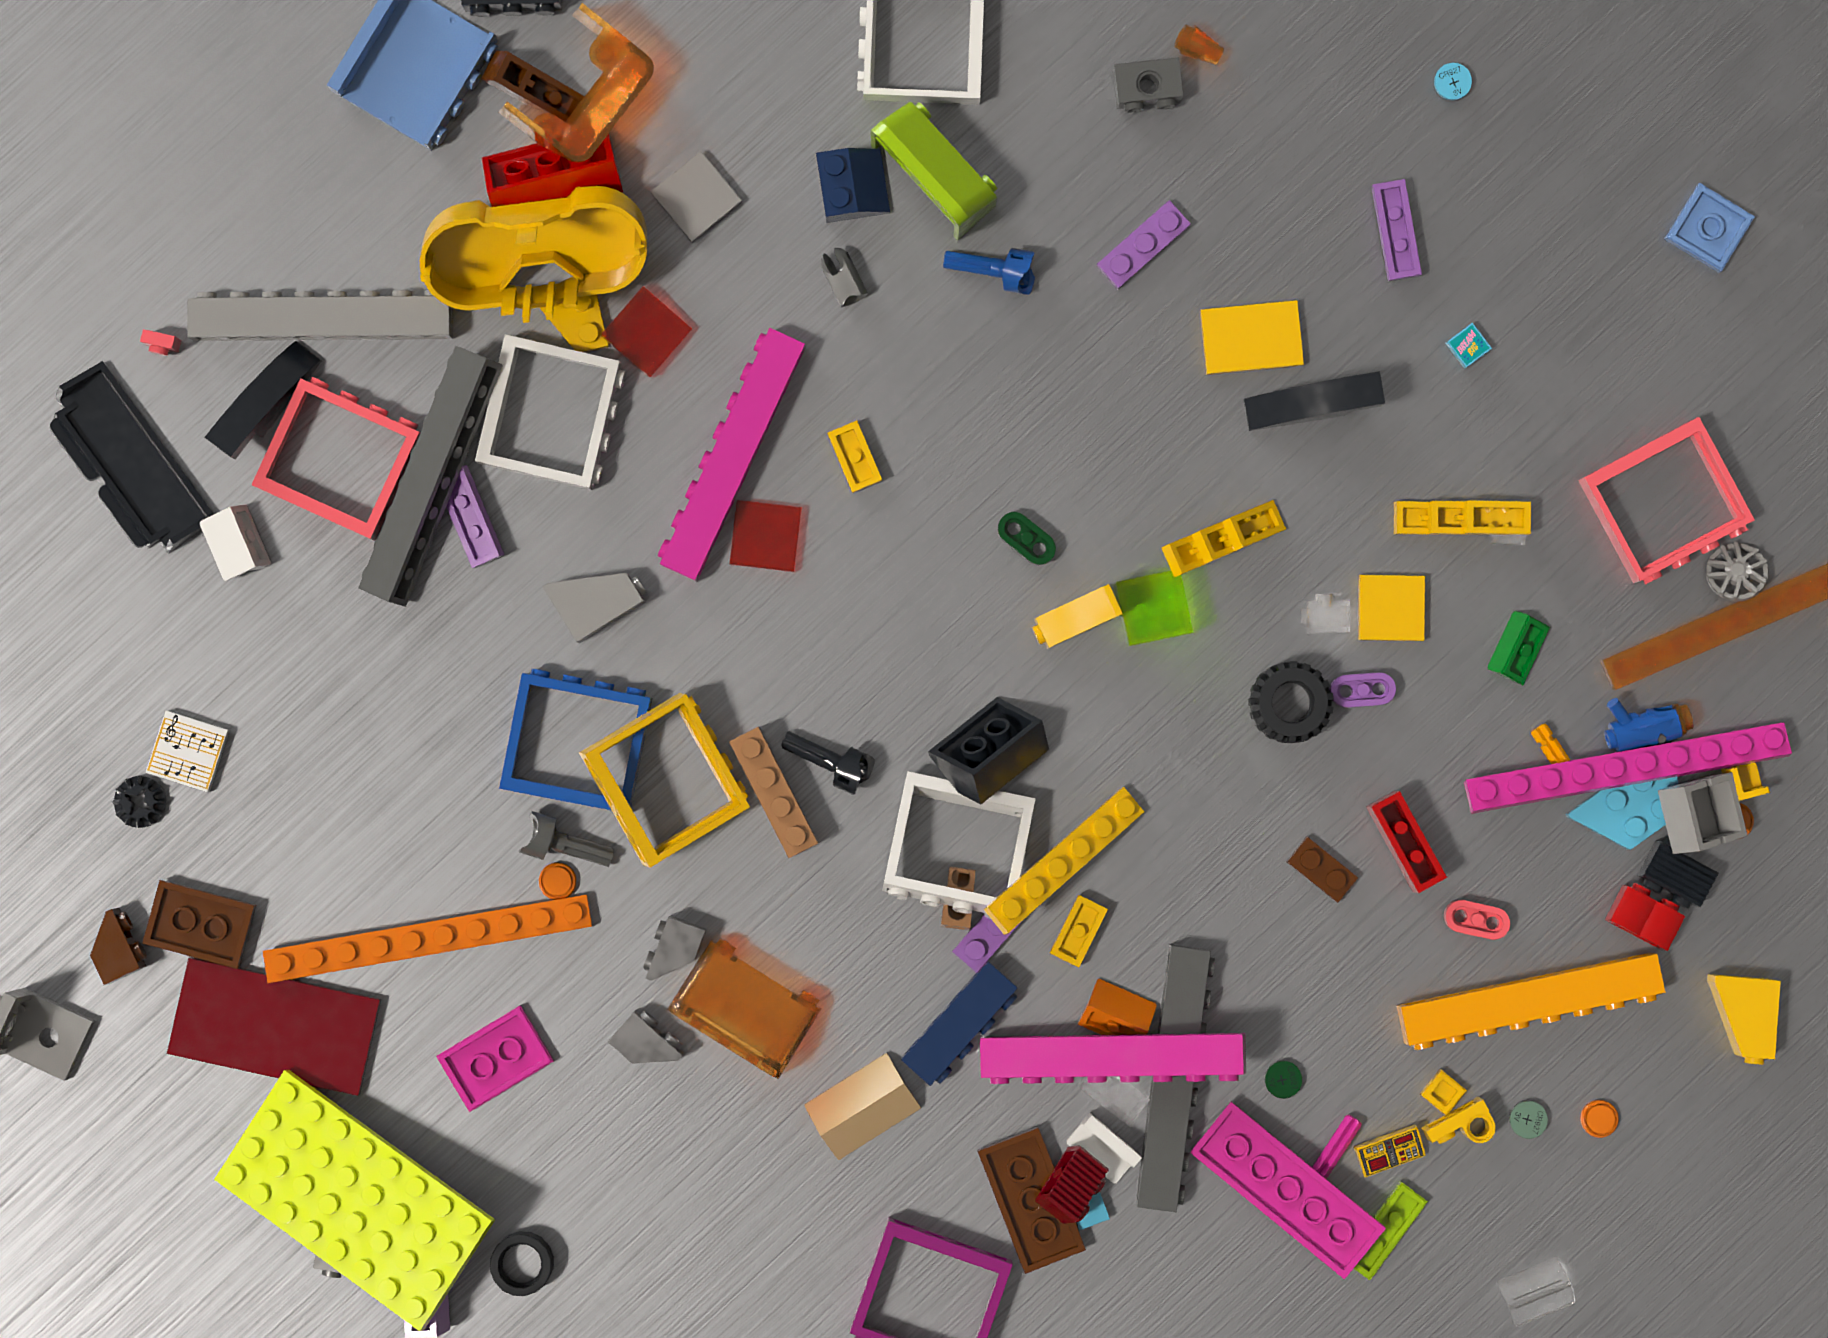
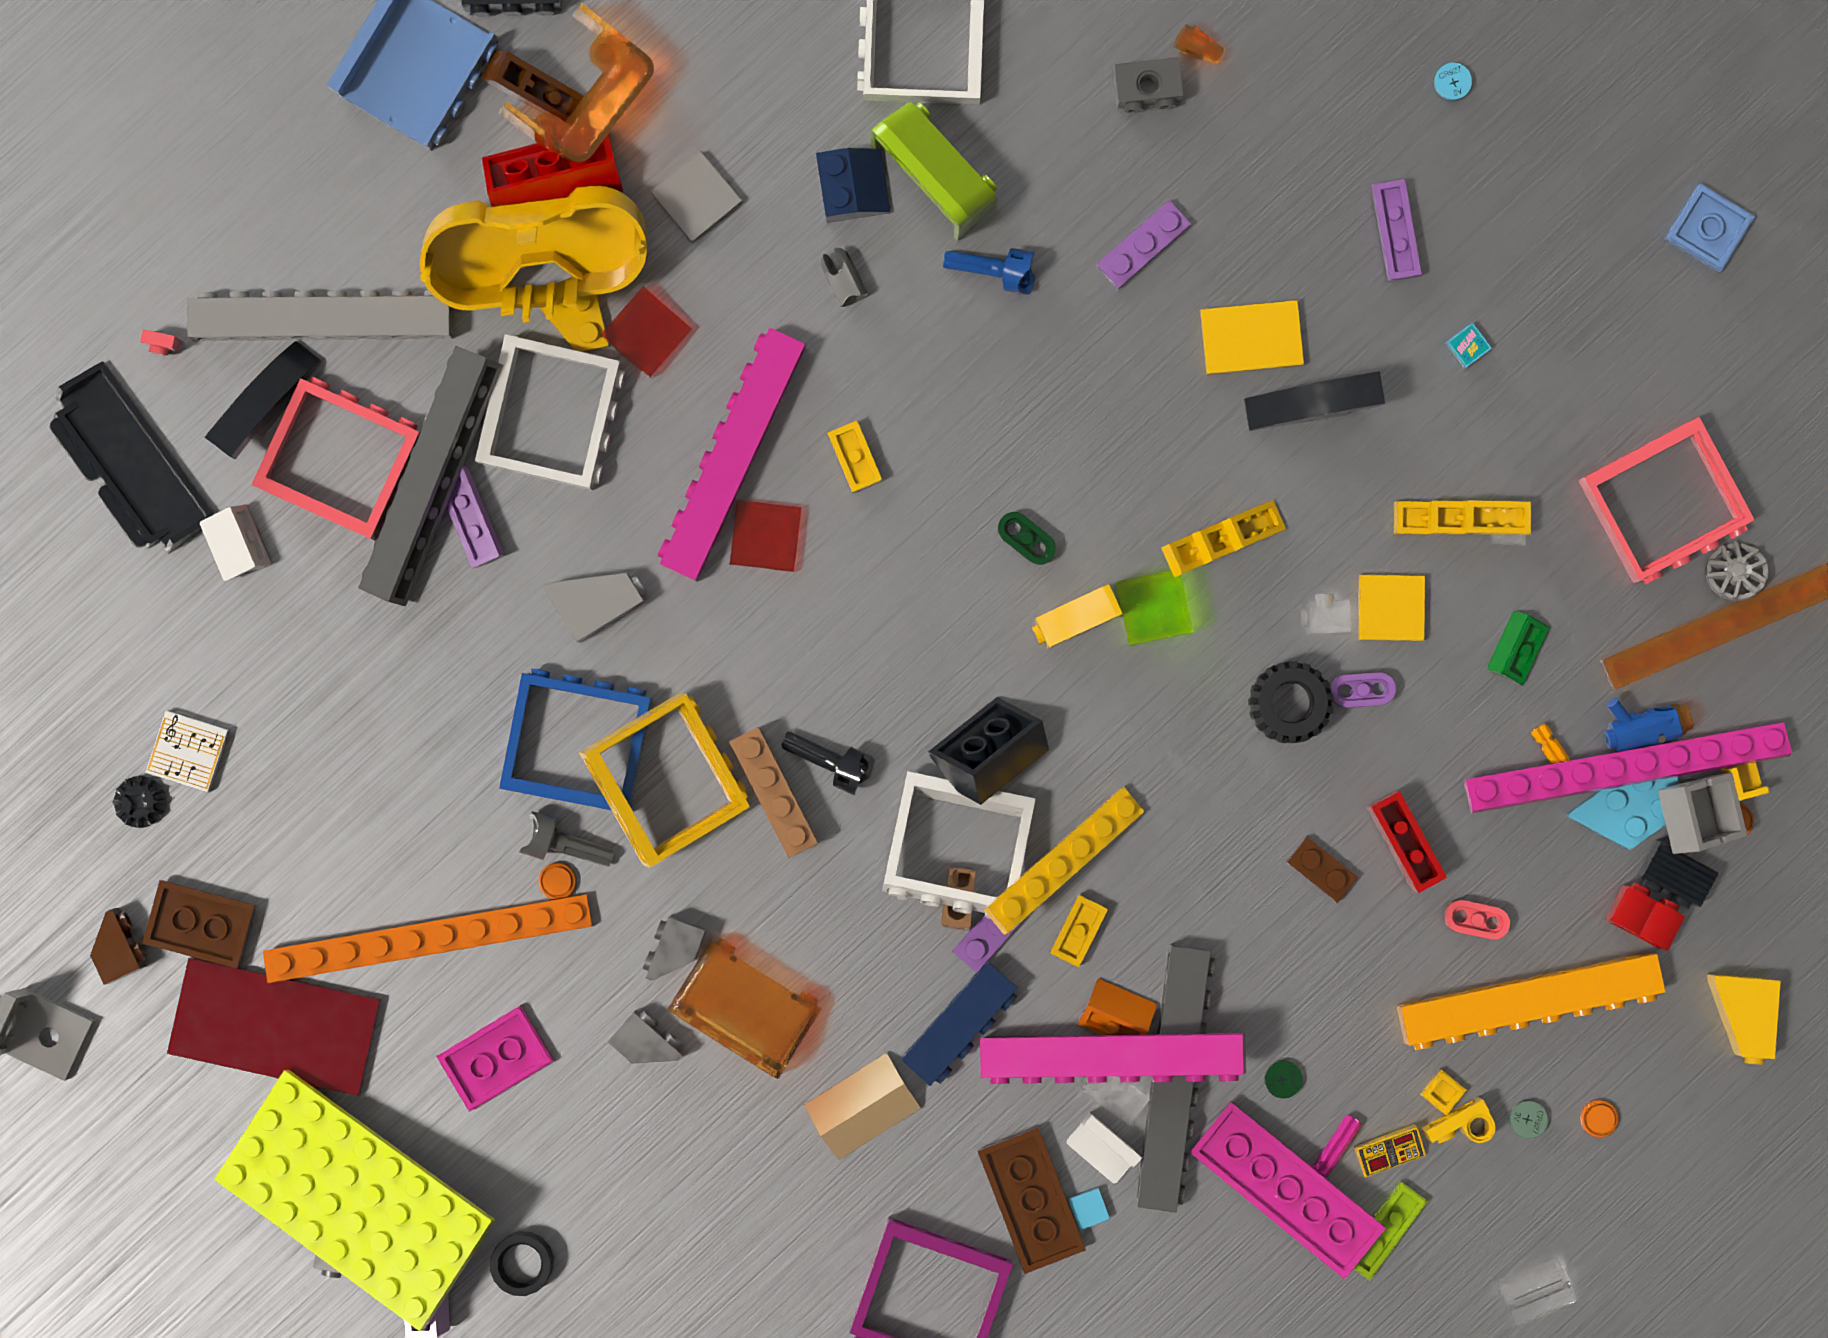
dark red brick [1035,1145,1109,1224] -> none

